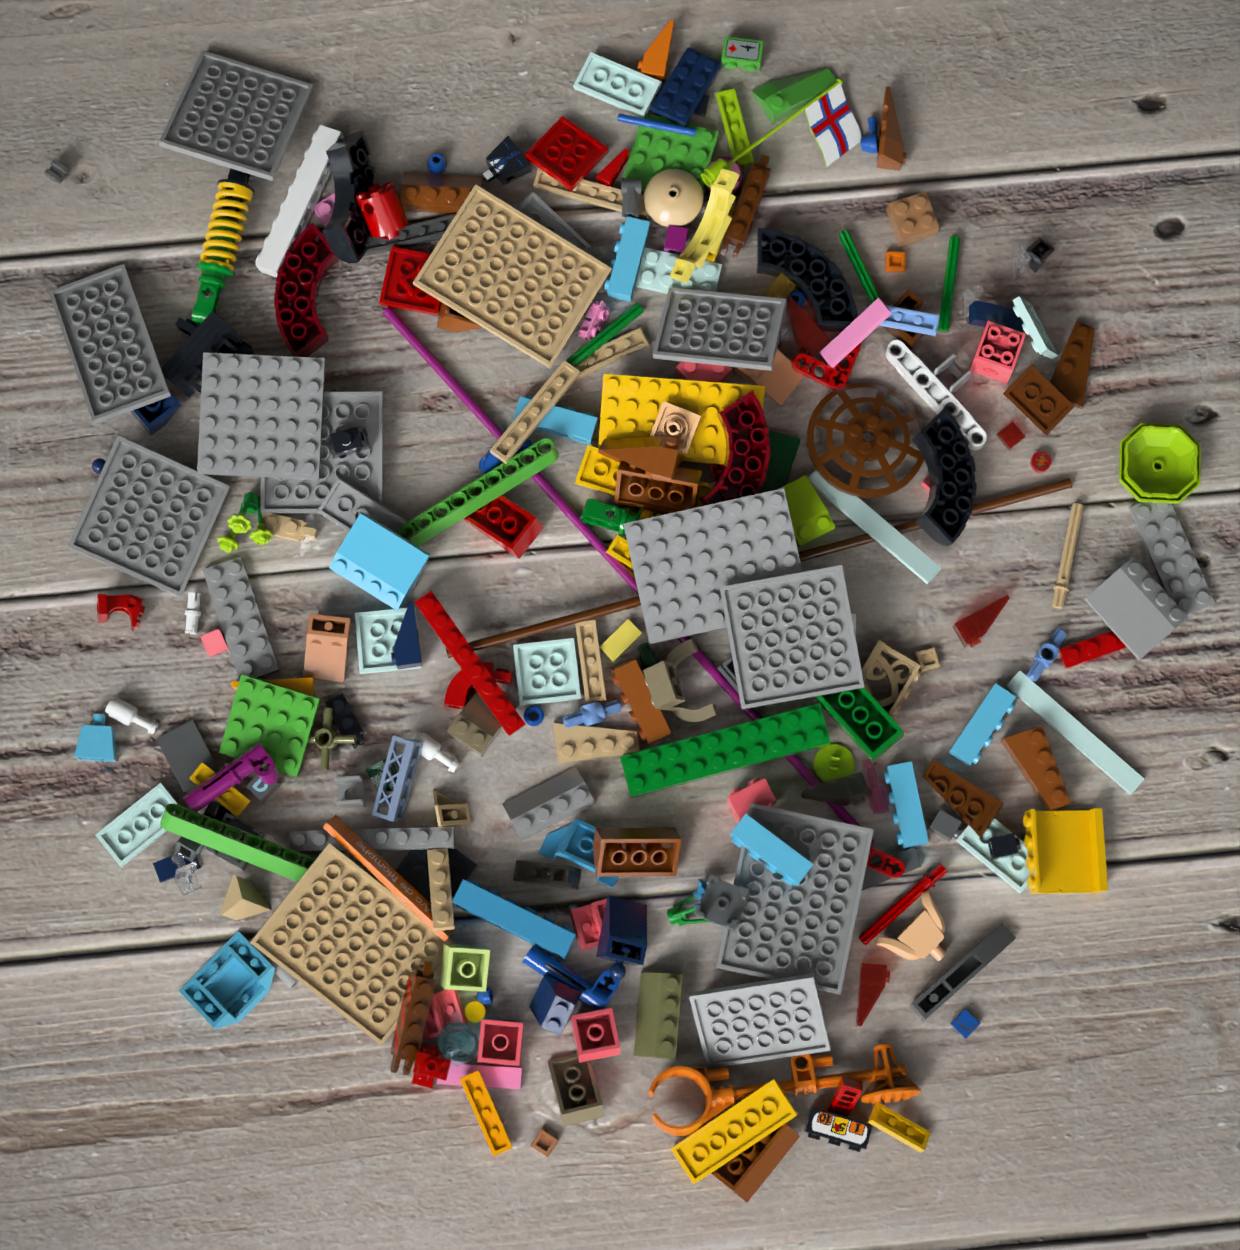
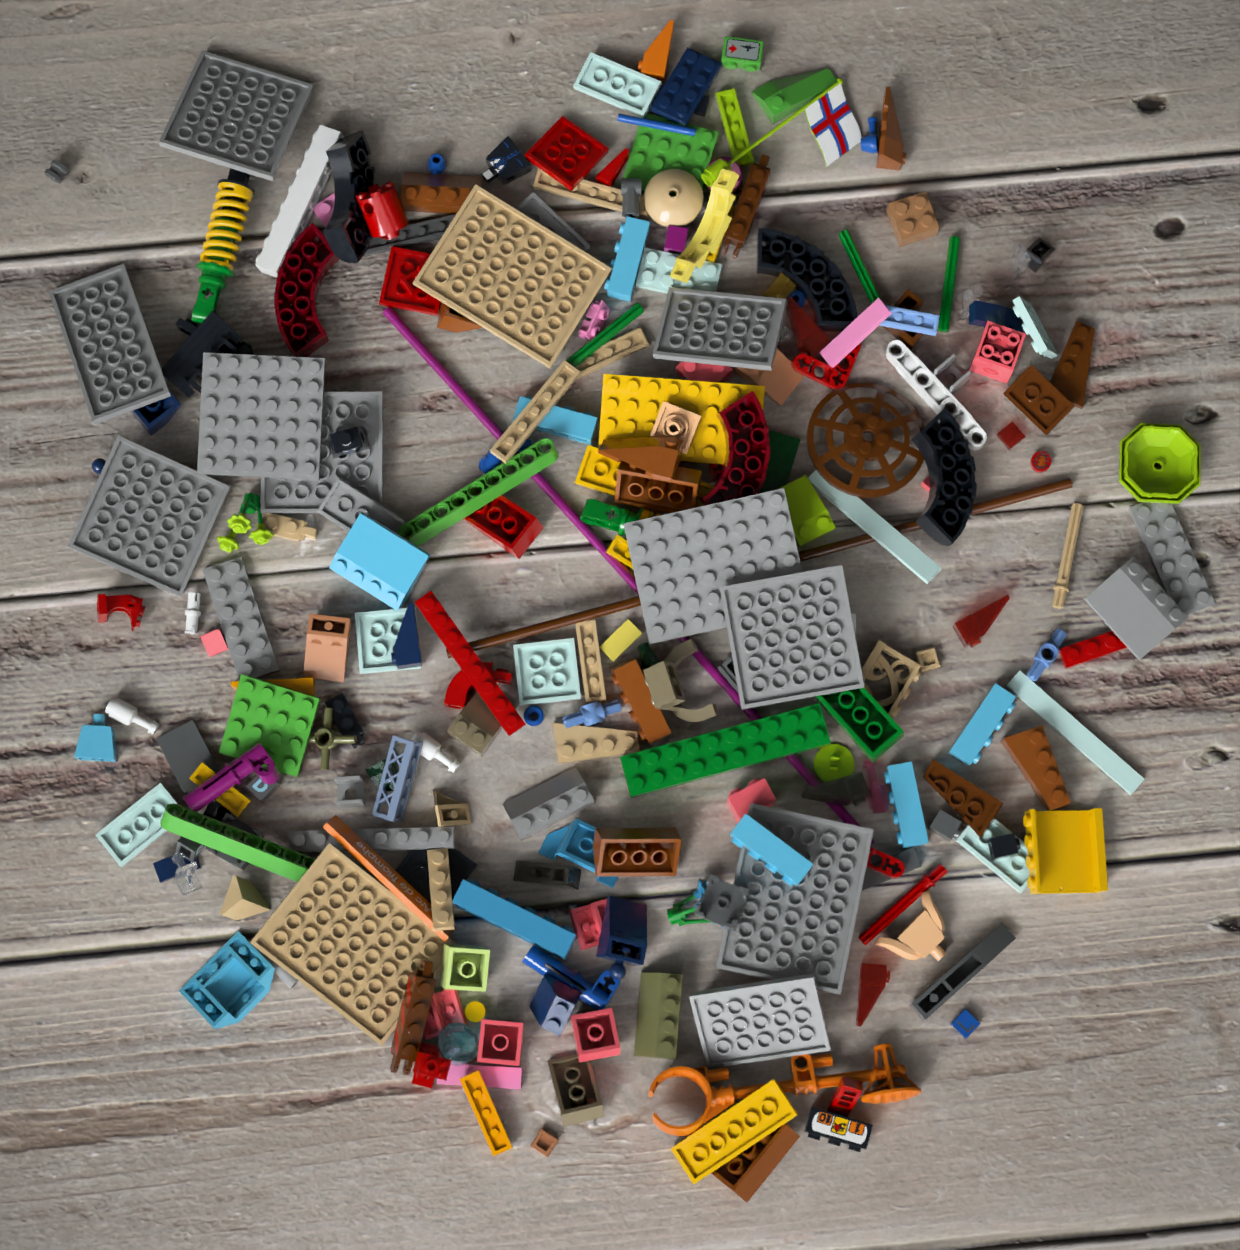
blue hinge [477,987,493,1004] -> none
yellow plate [868,1102,931,1152] -> none
orange tile [885,251,906,273] -> none

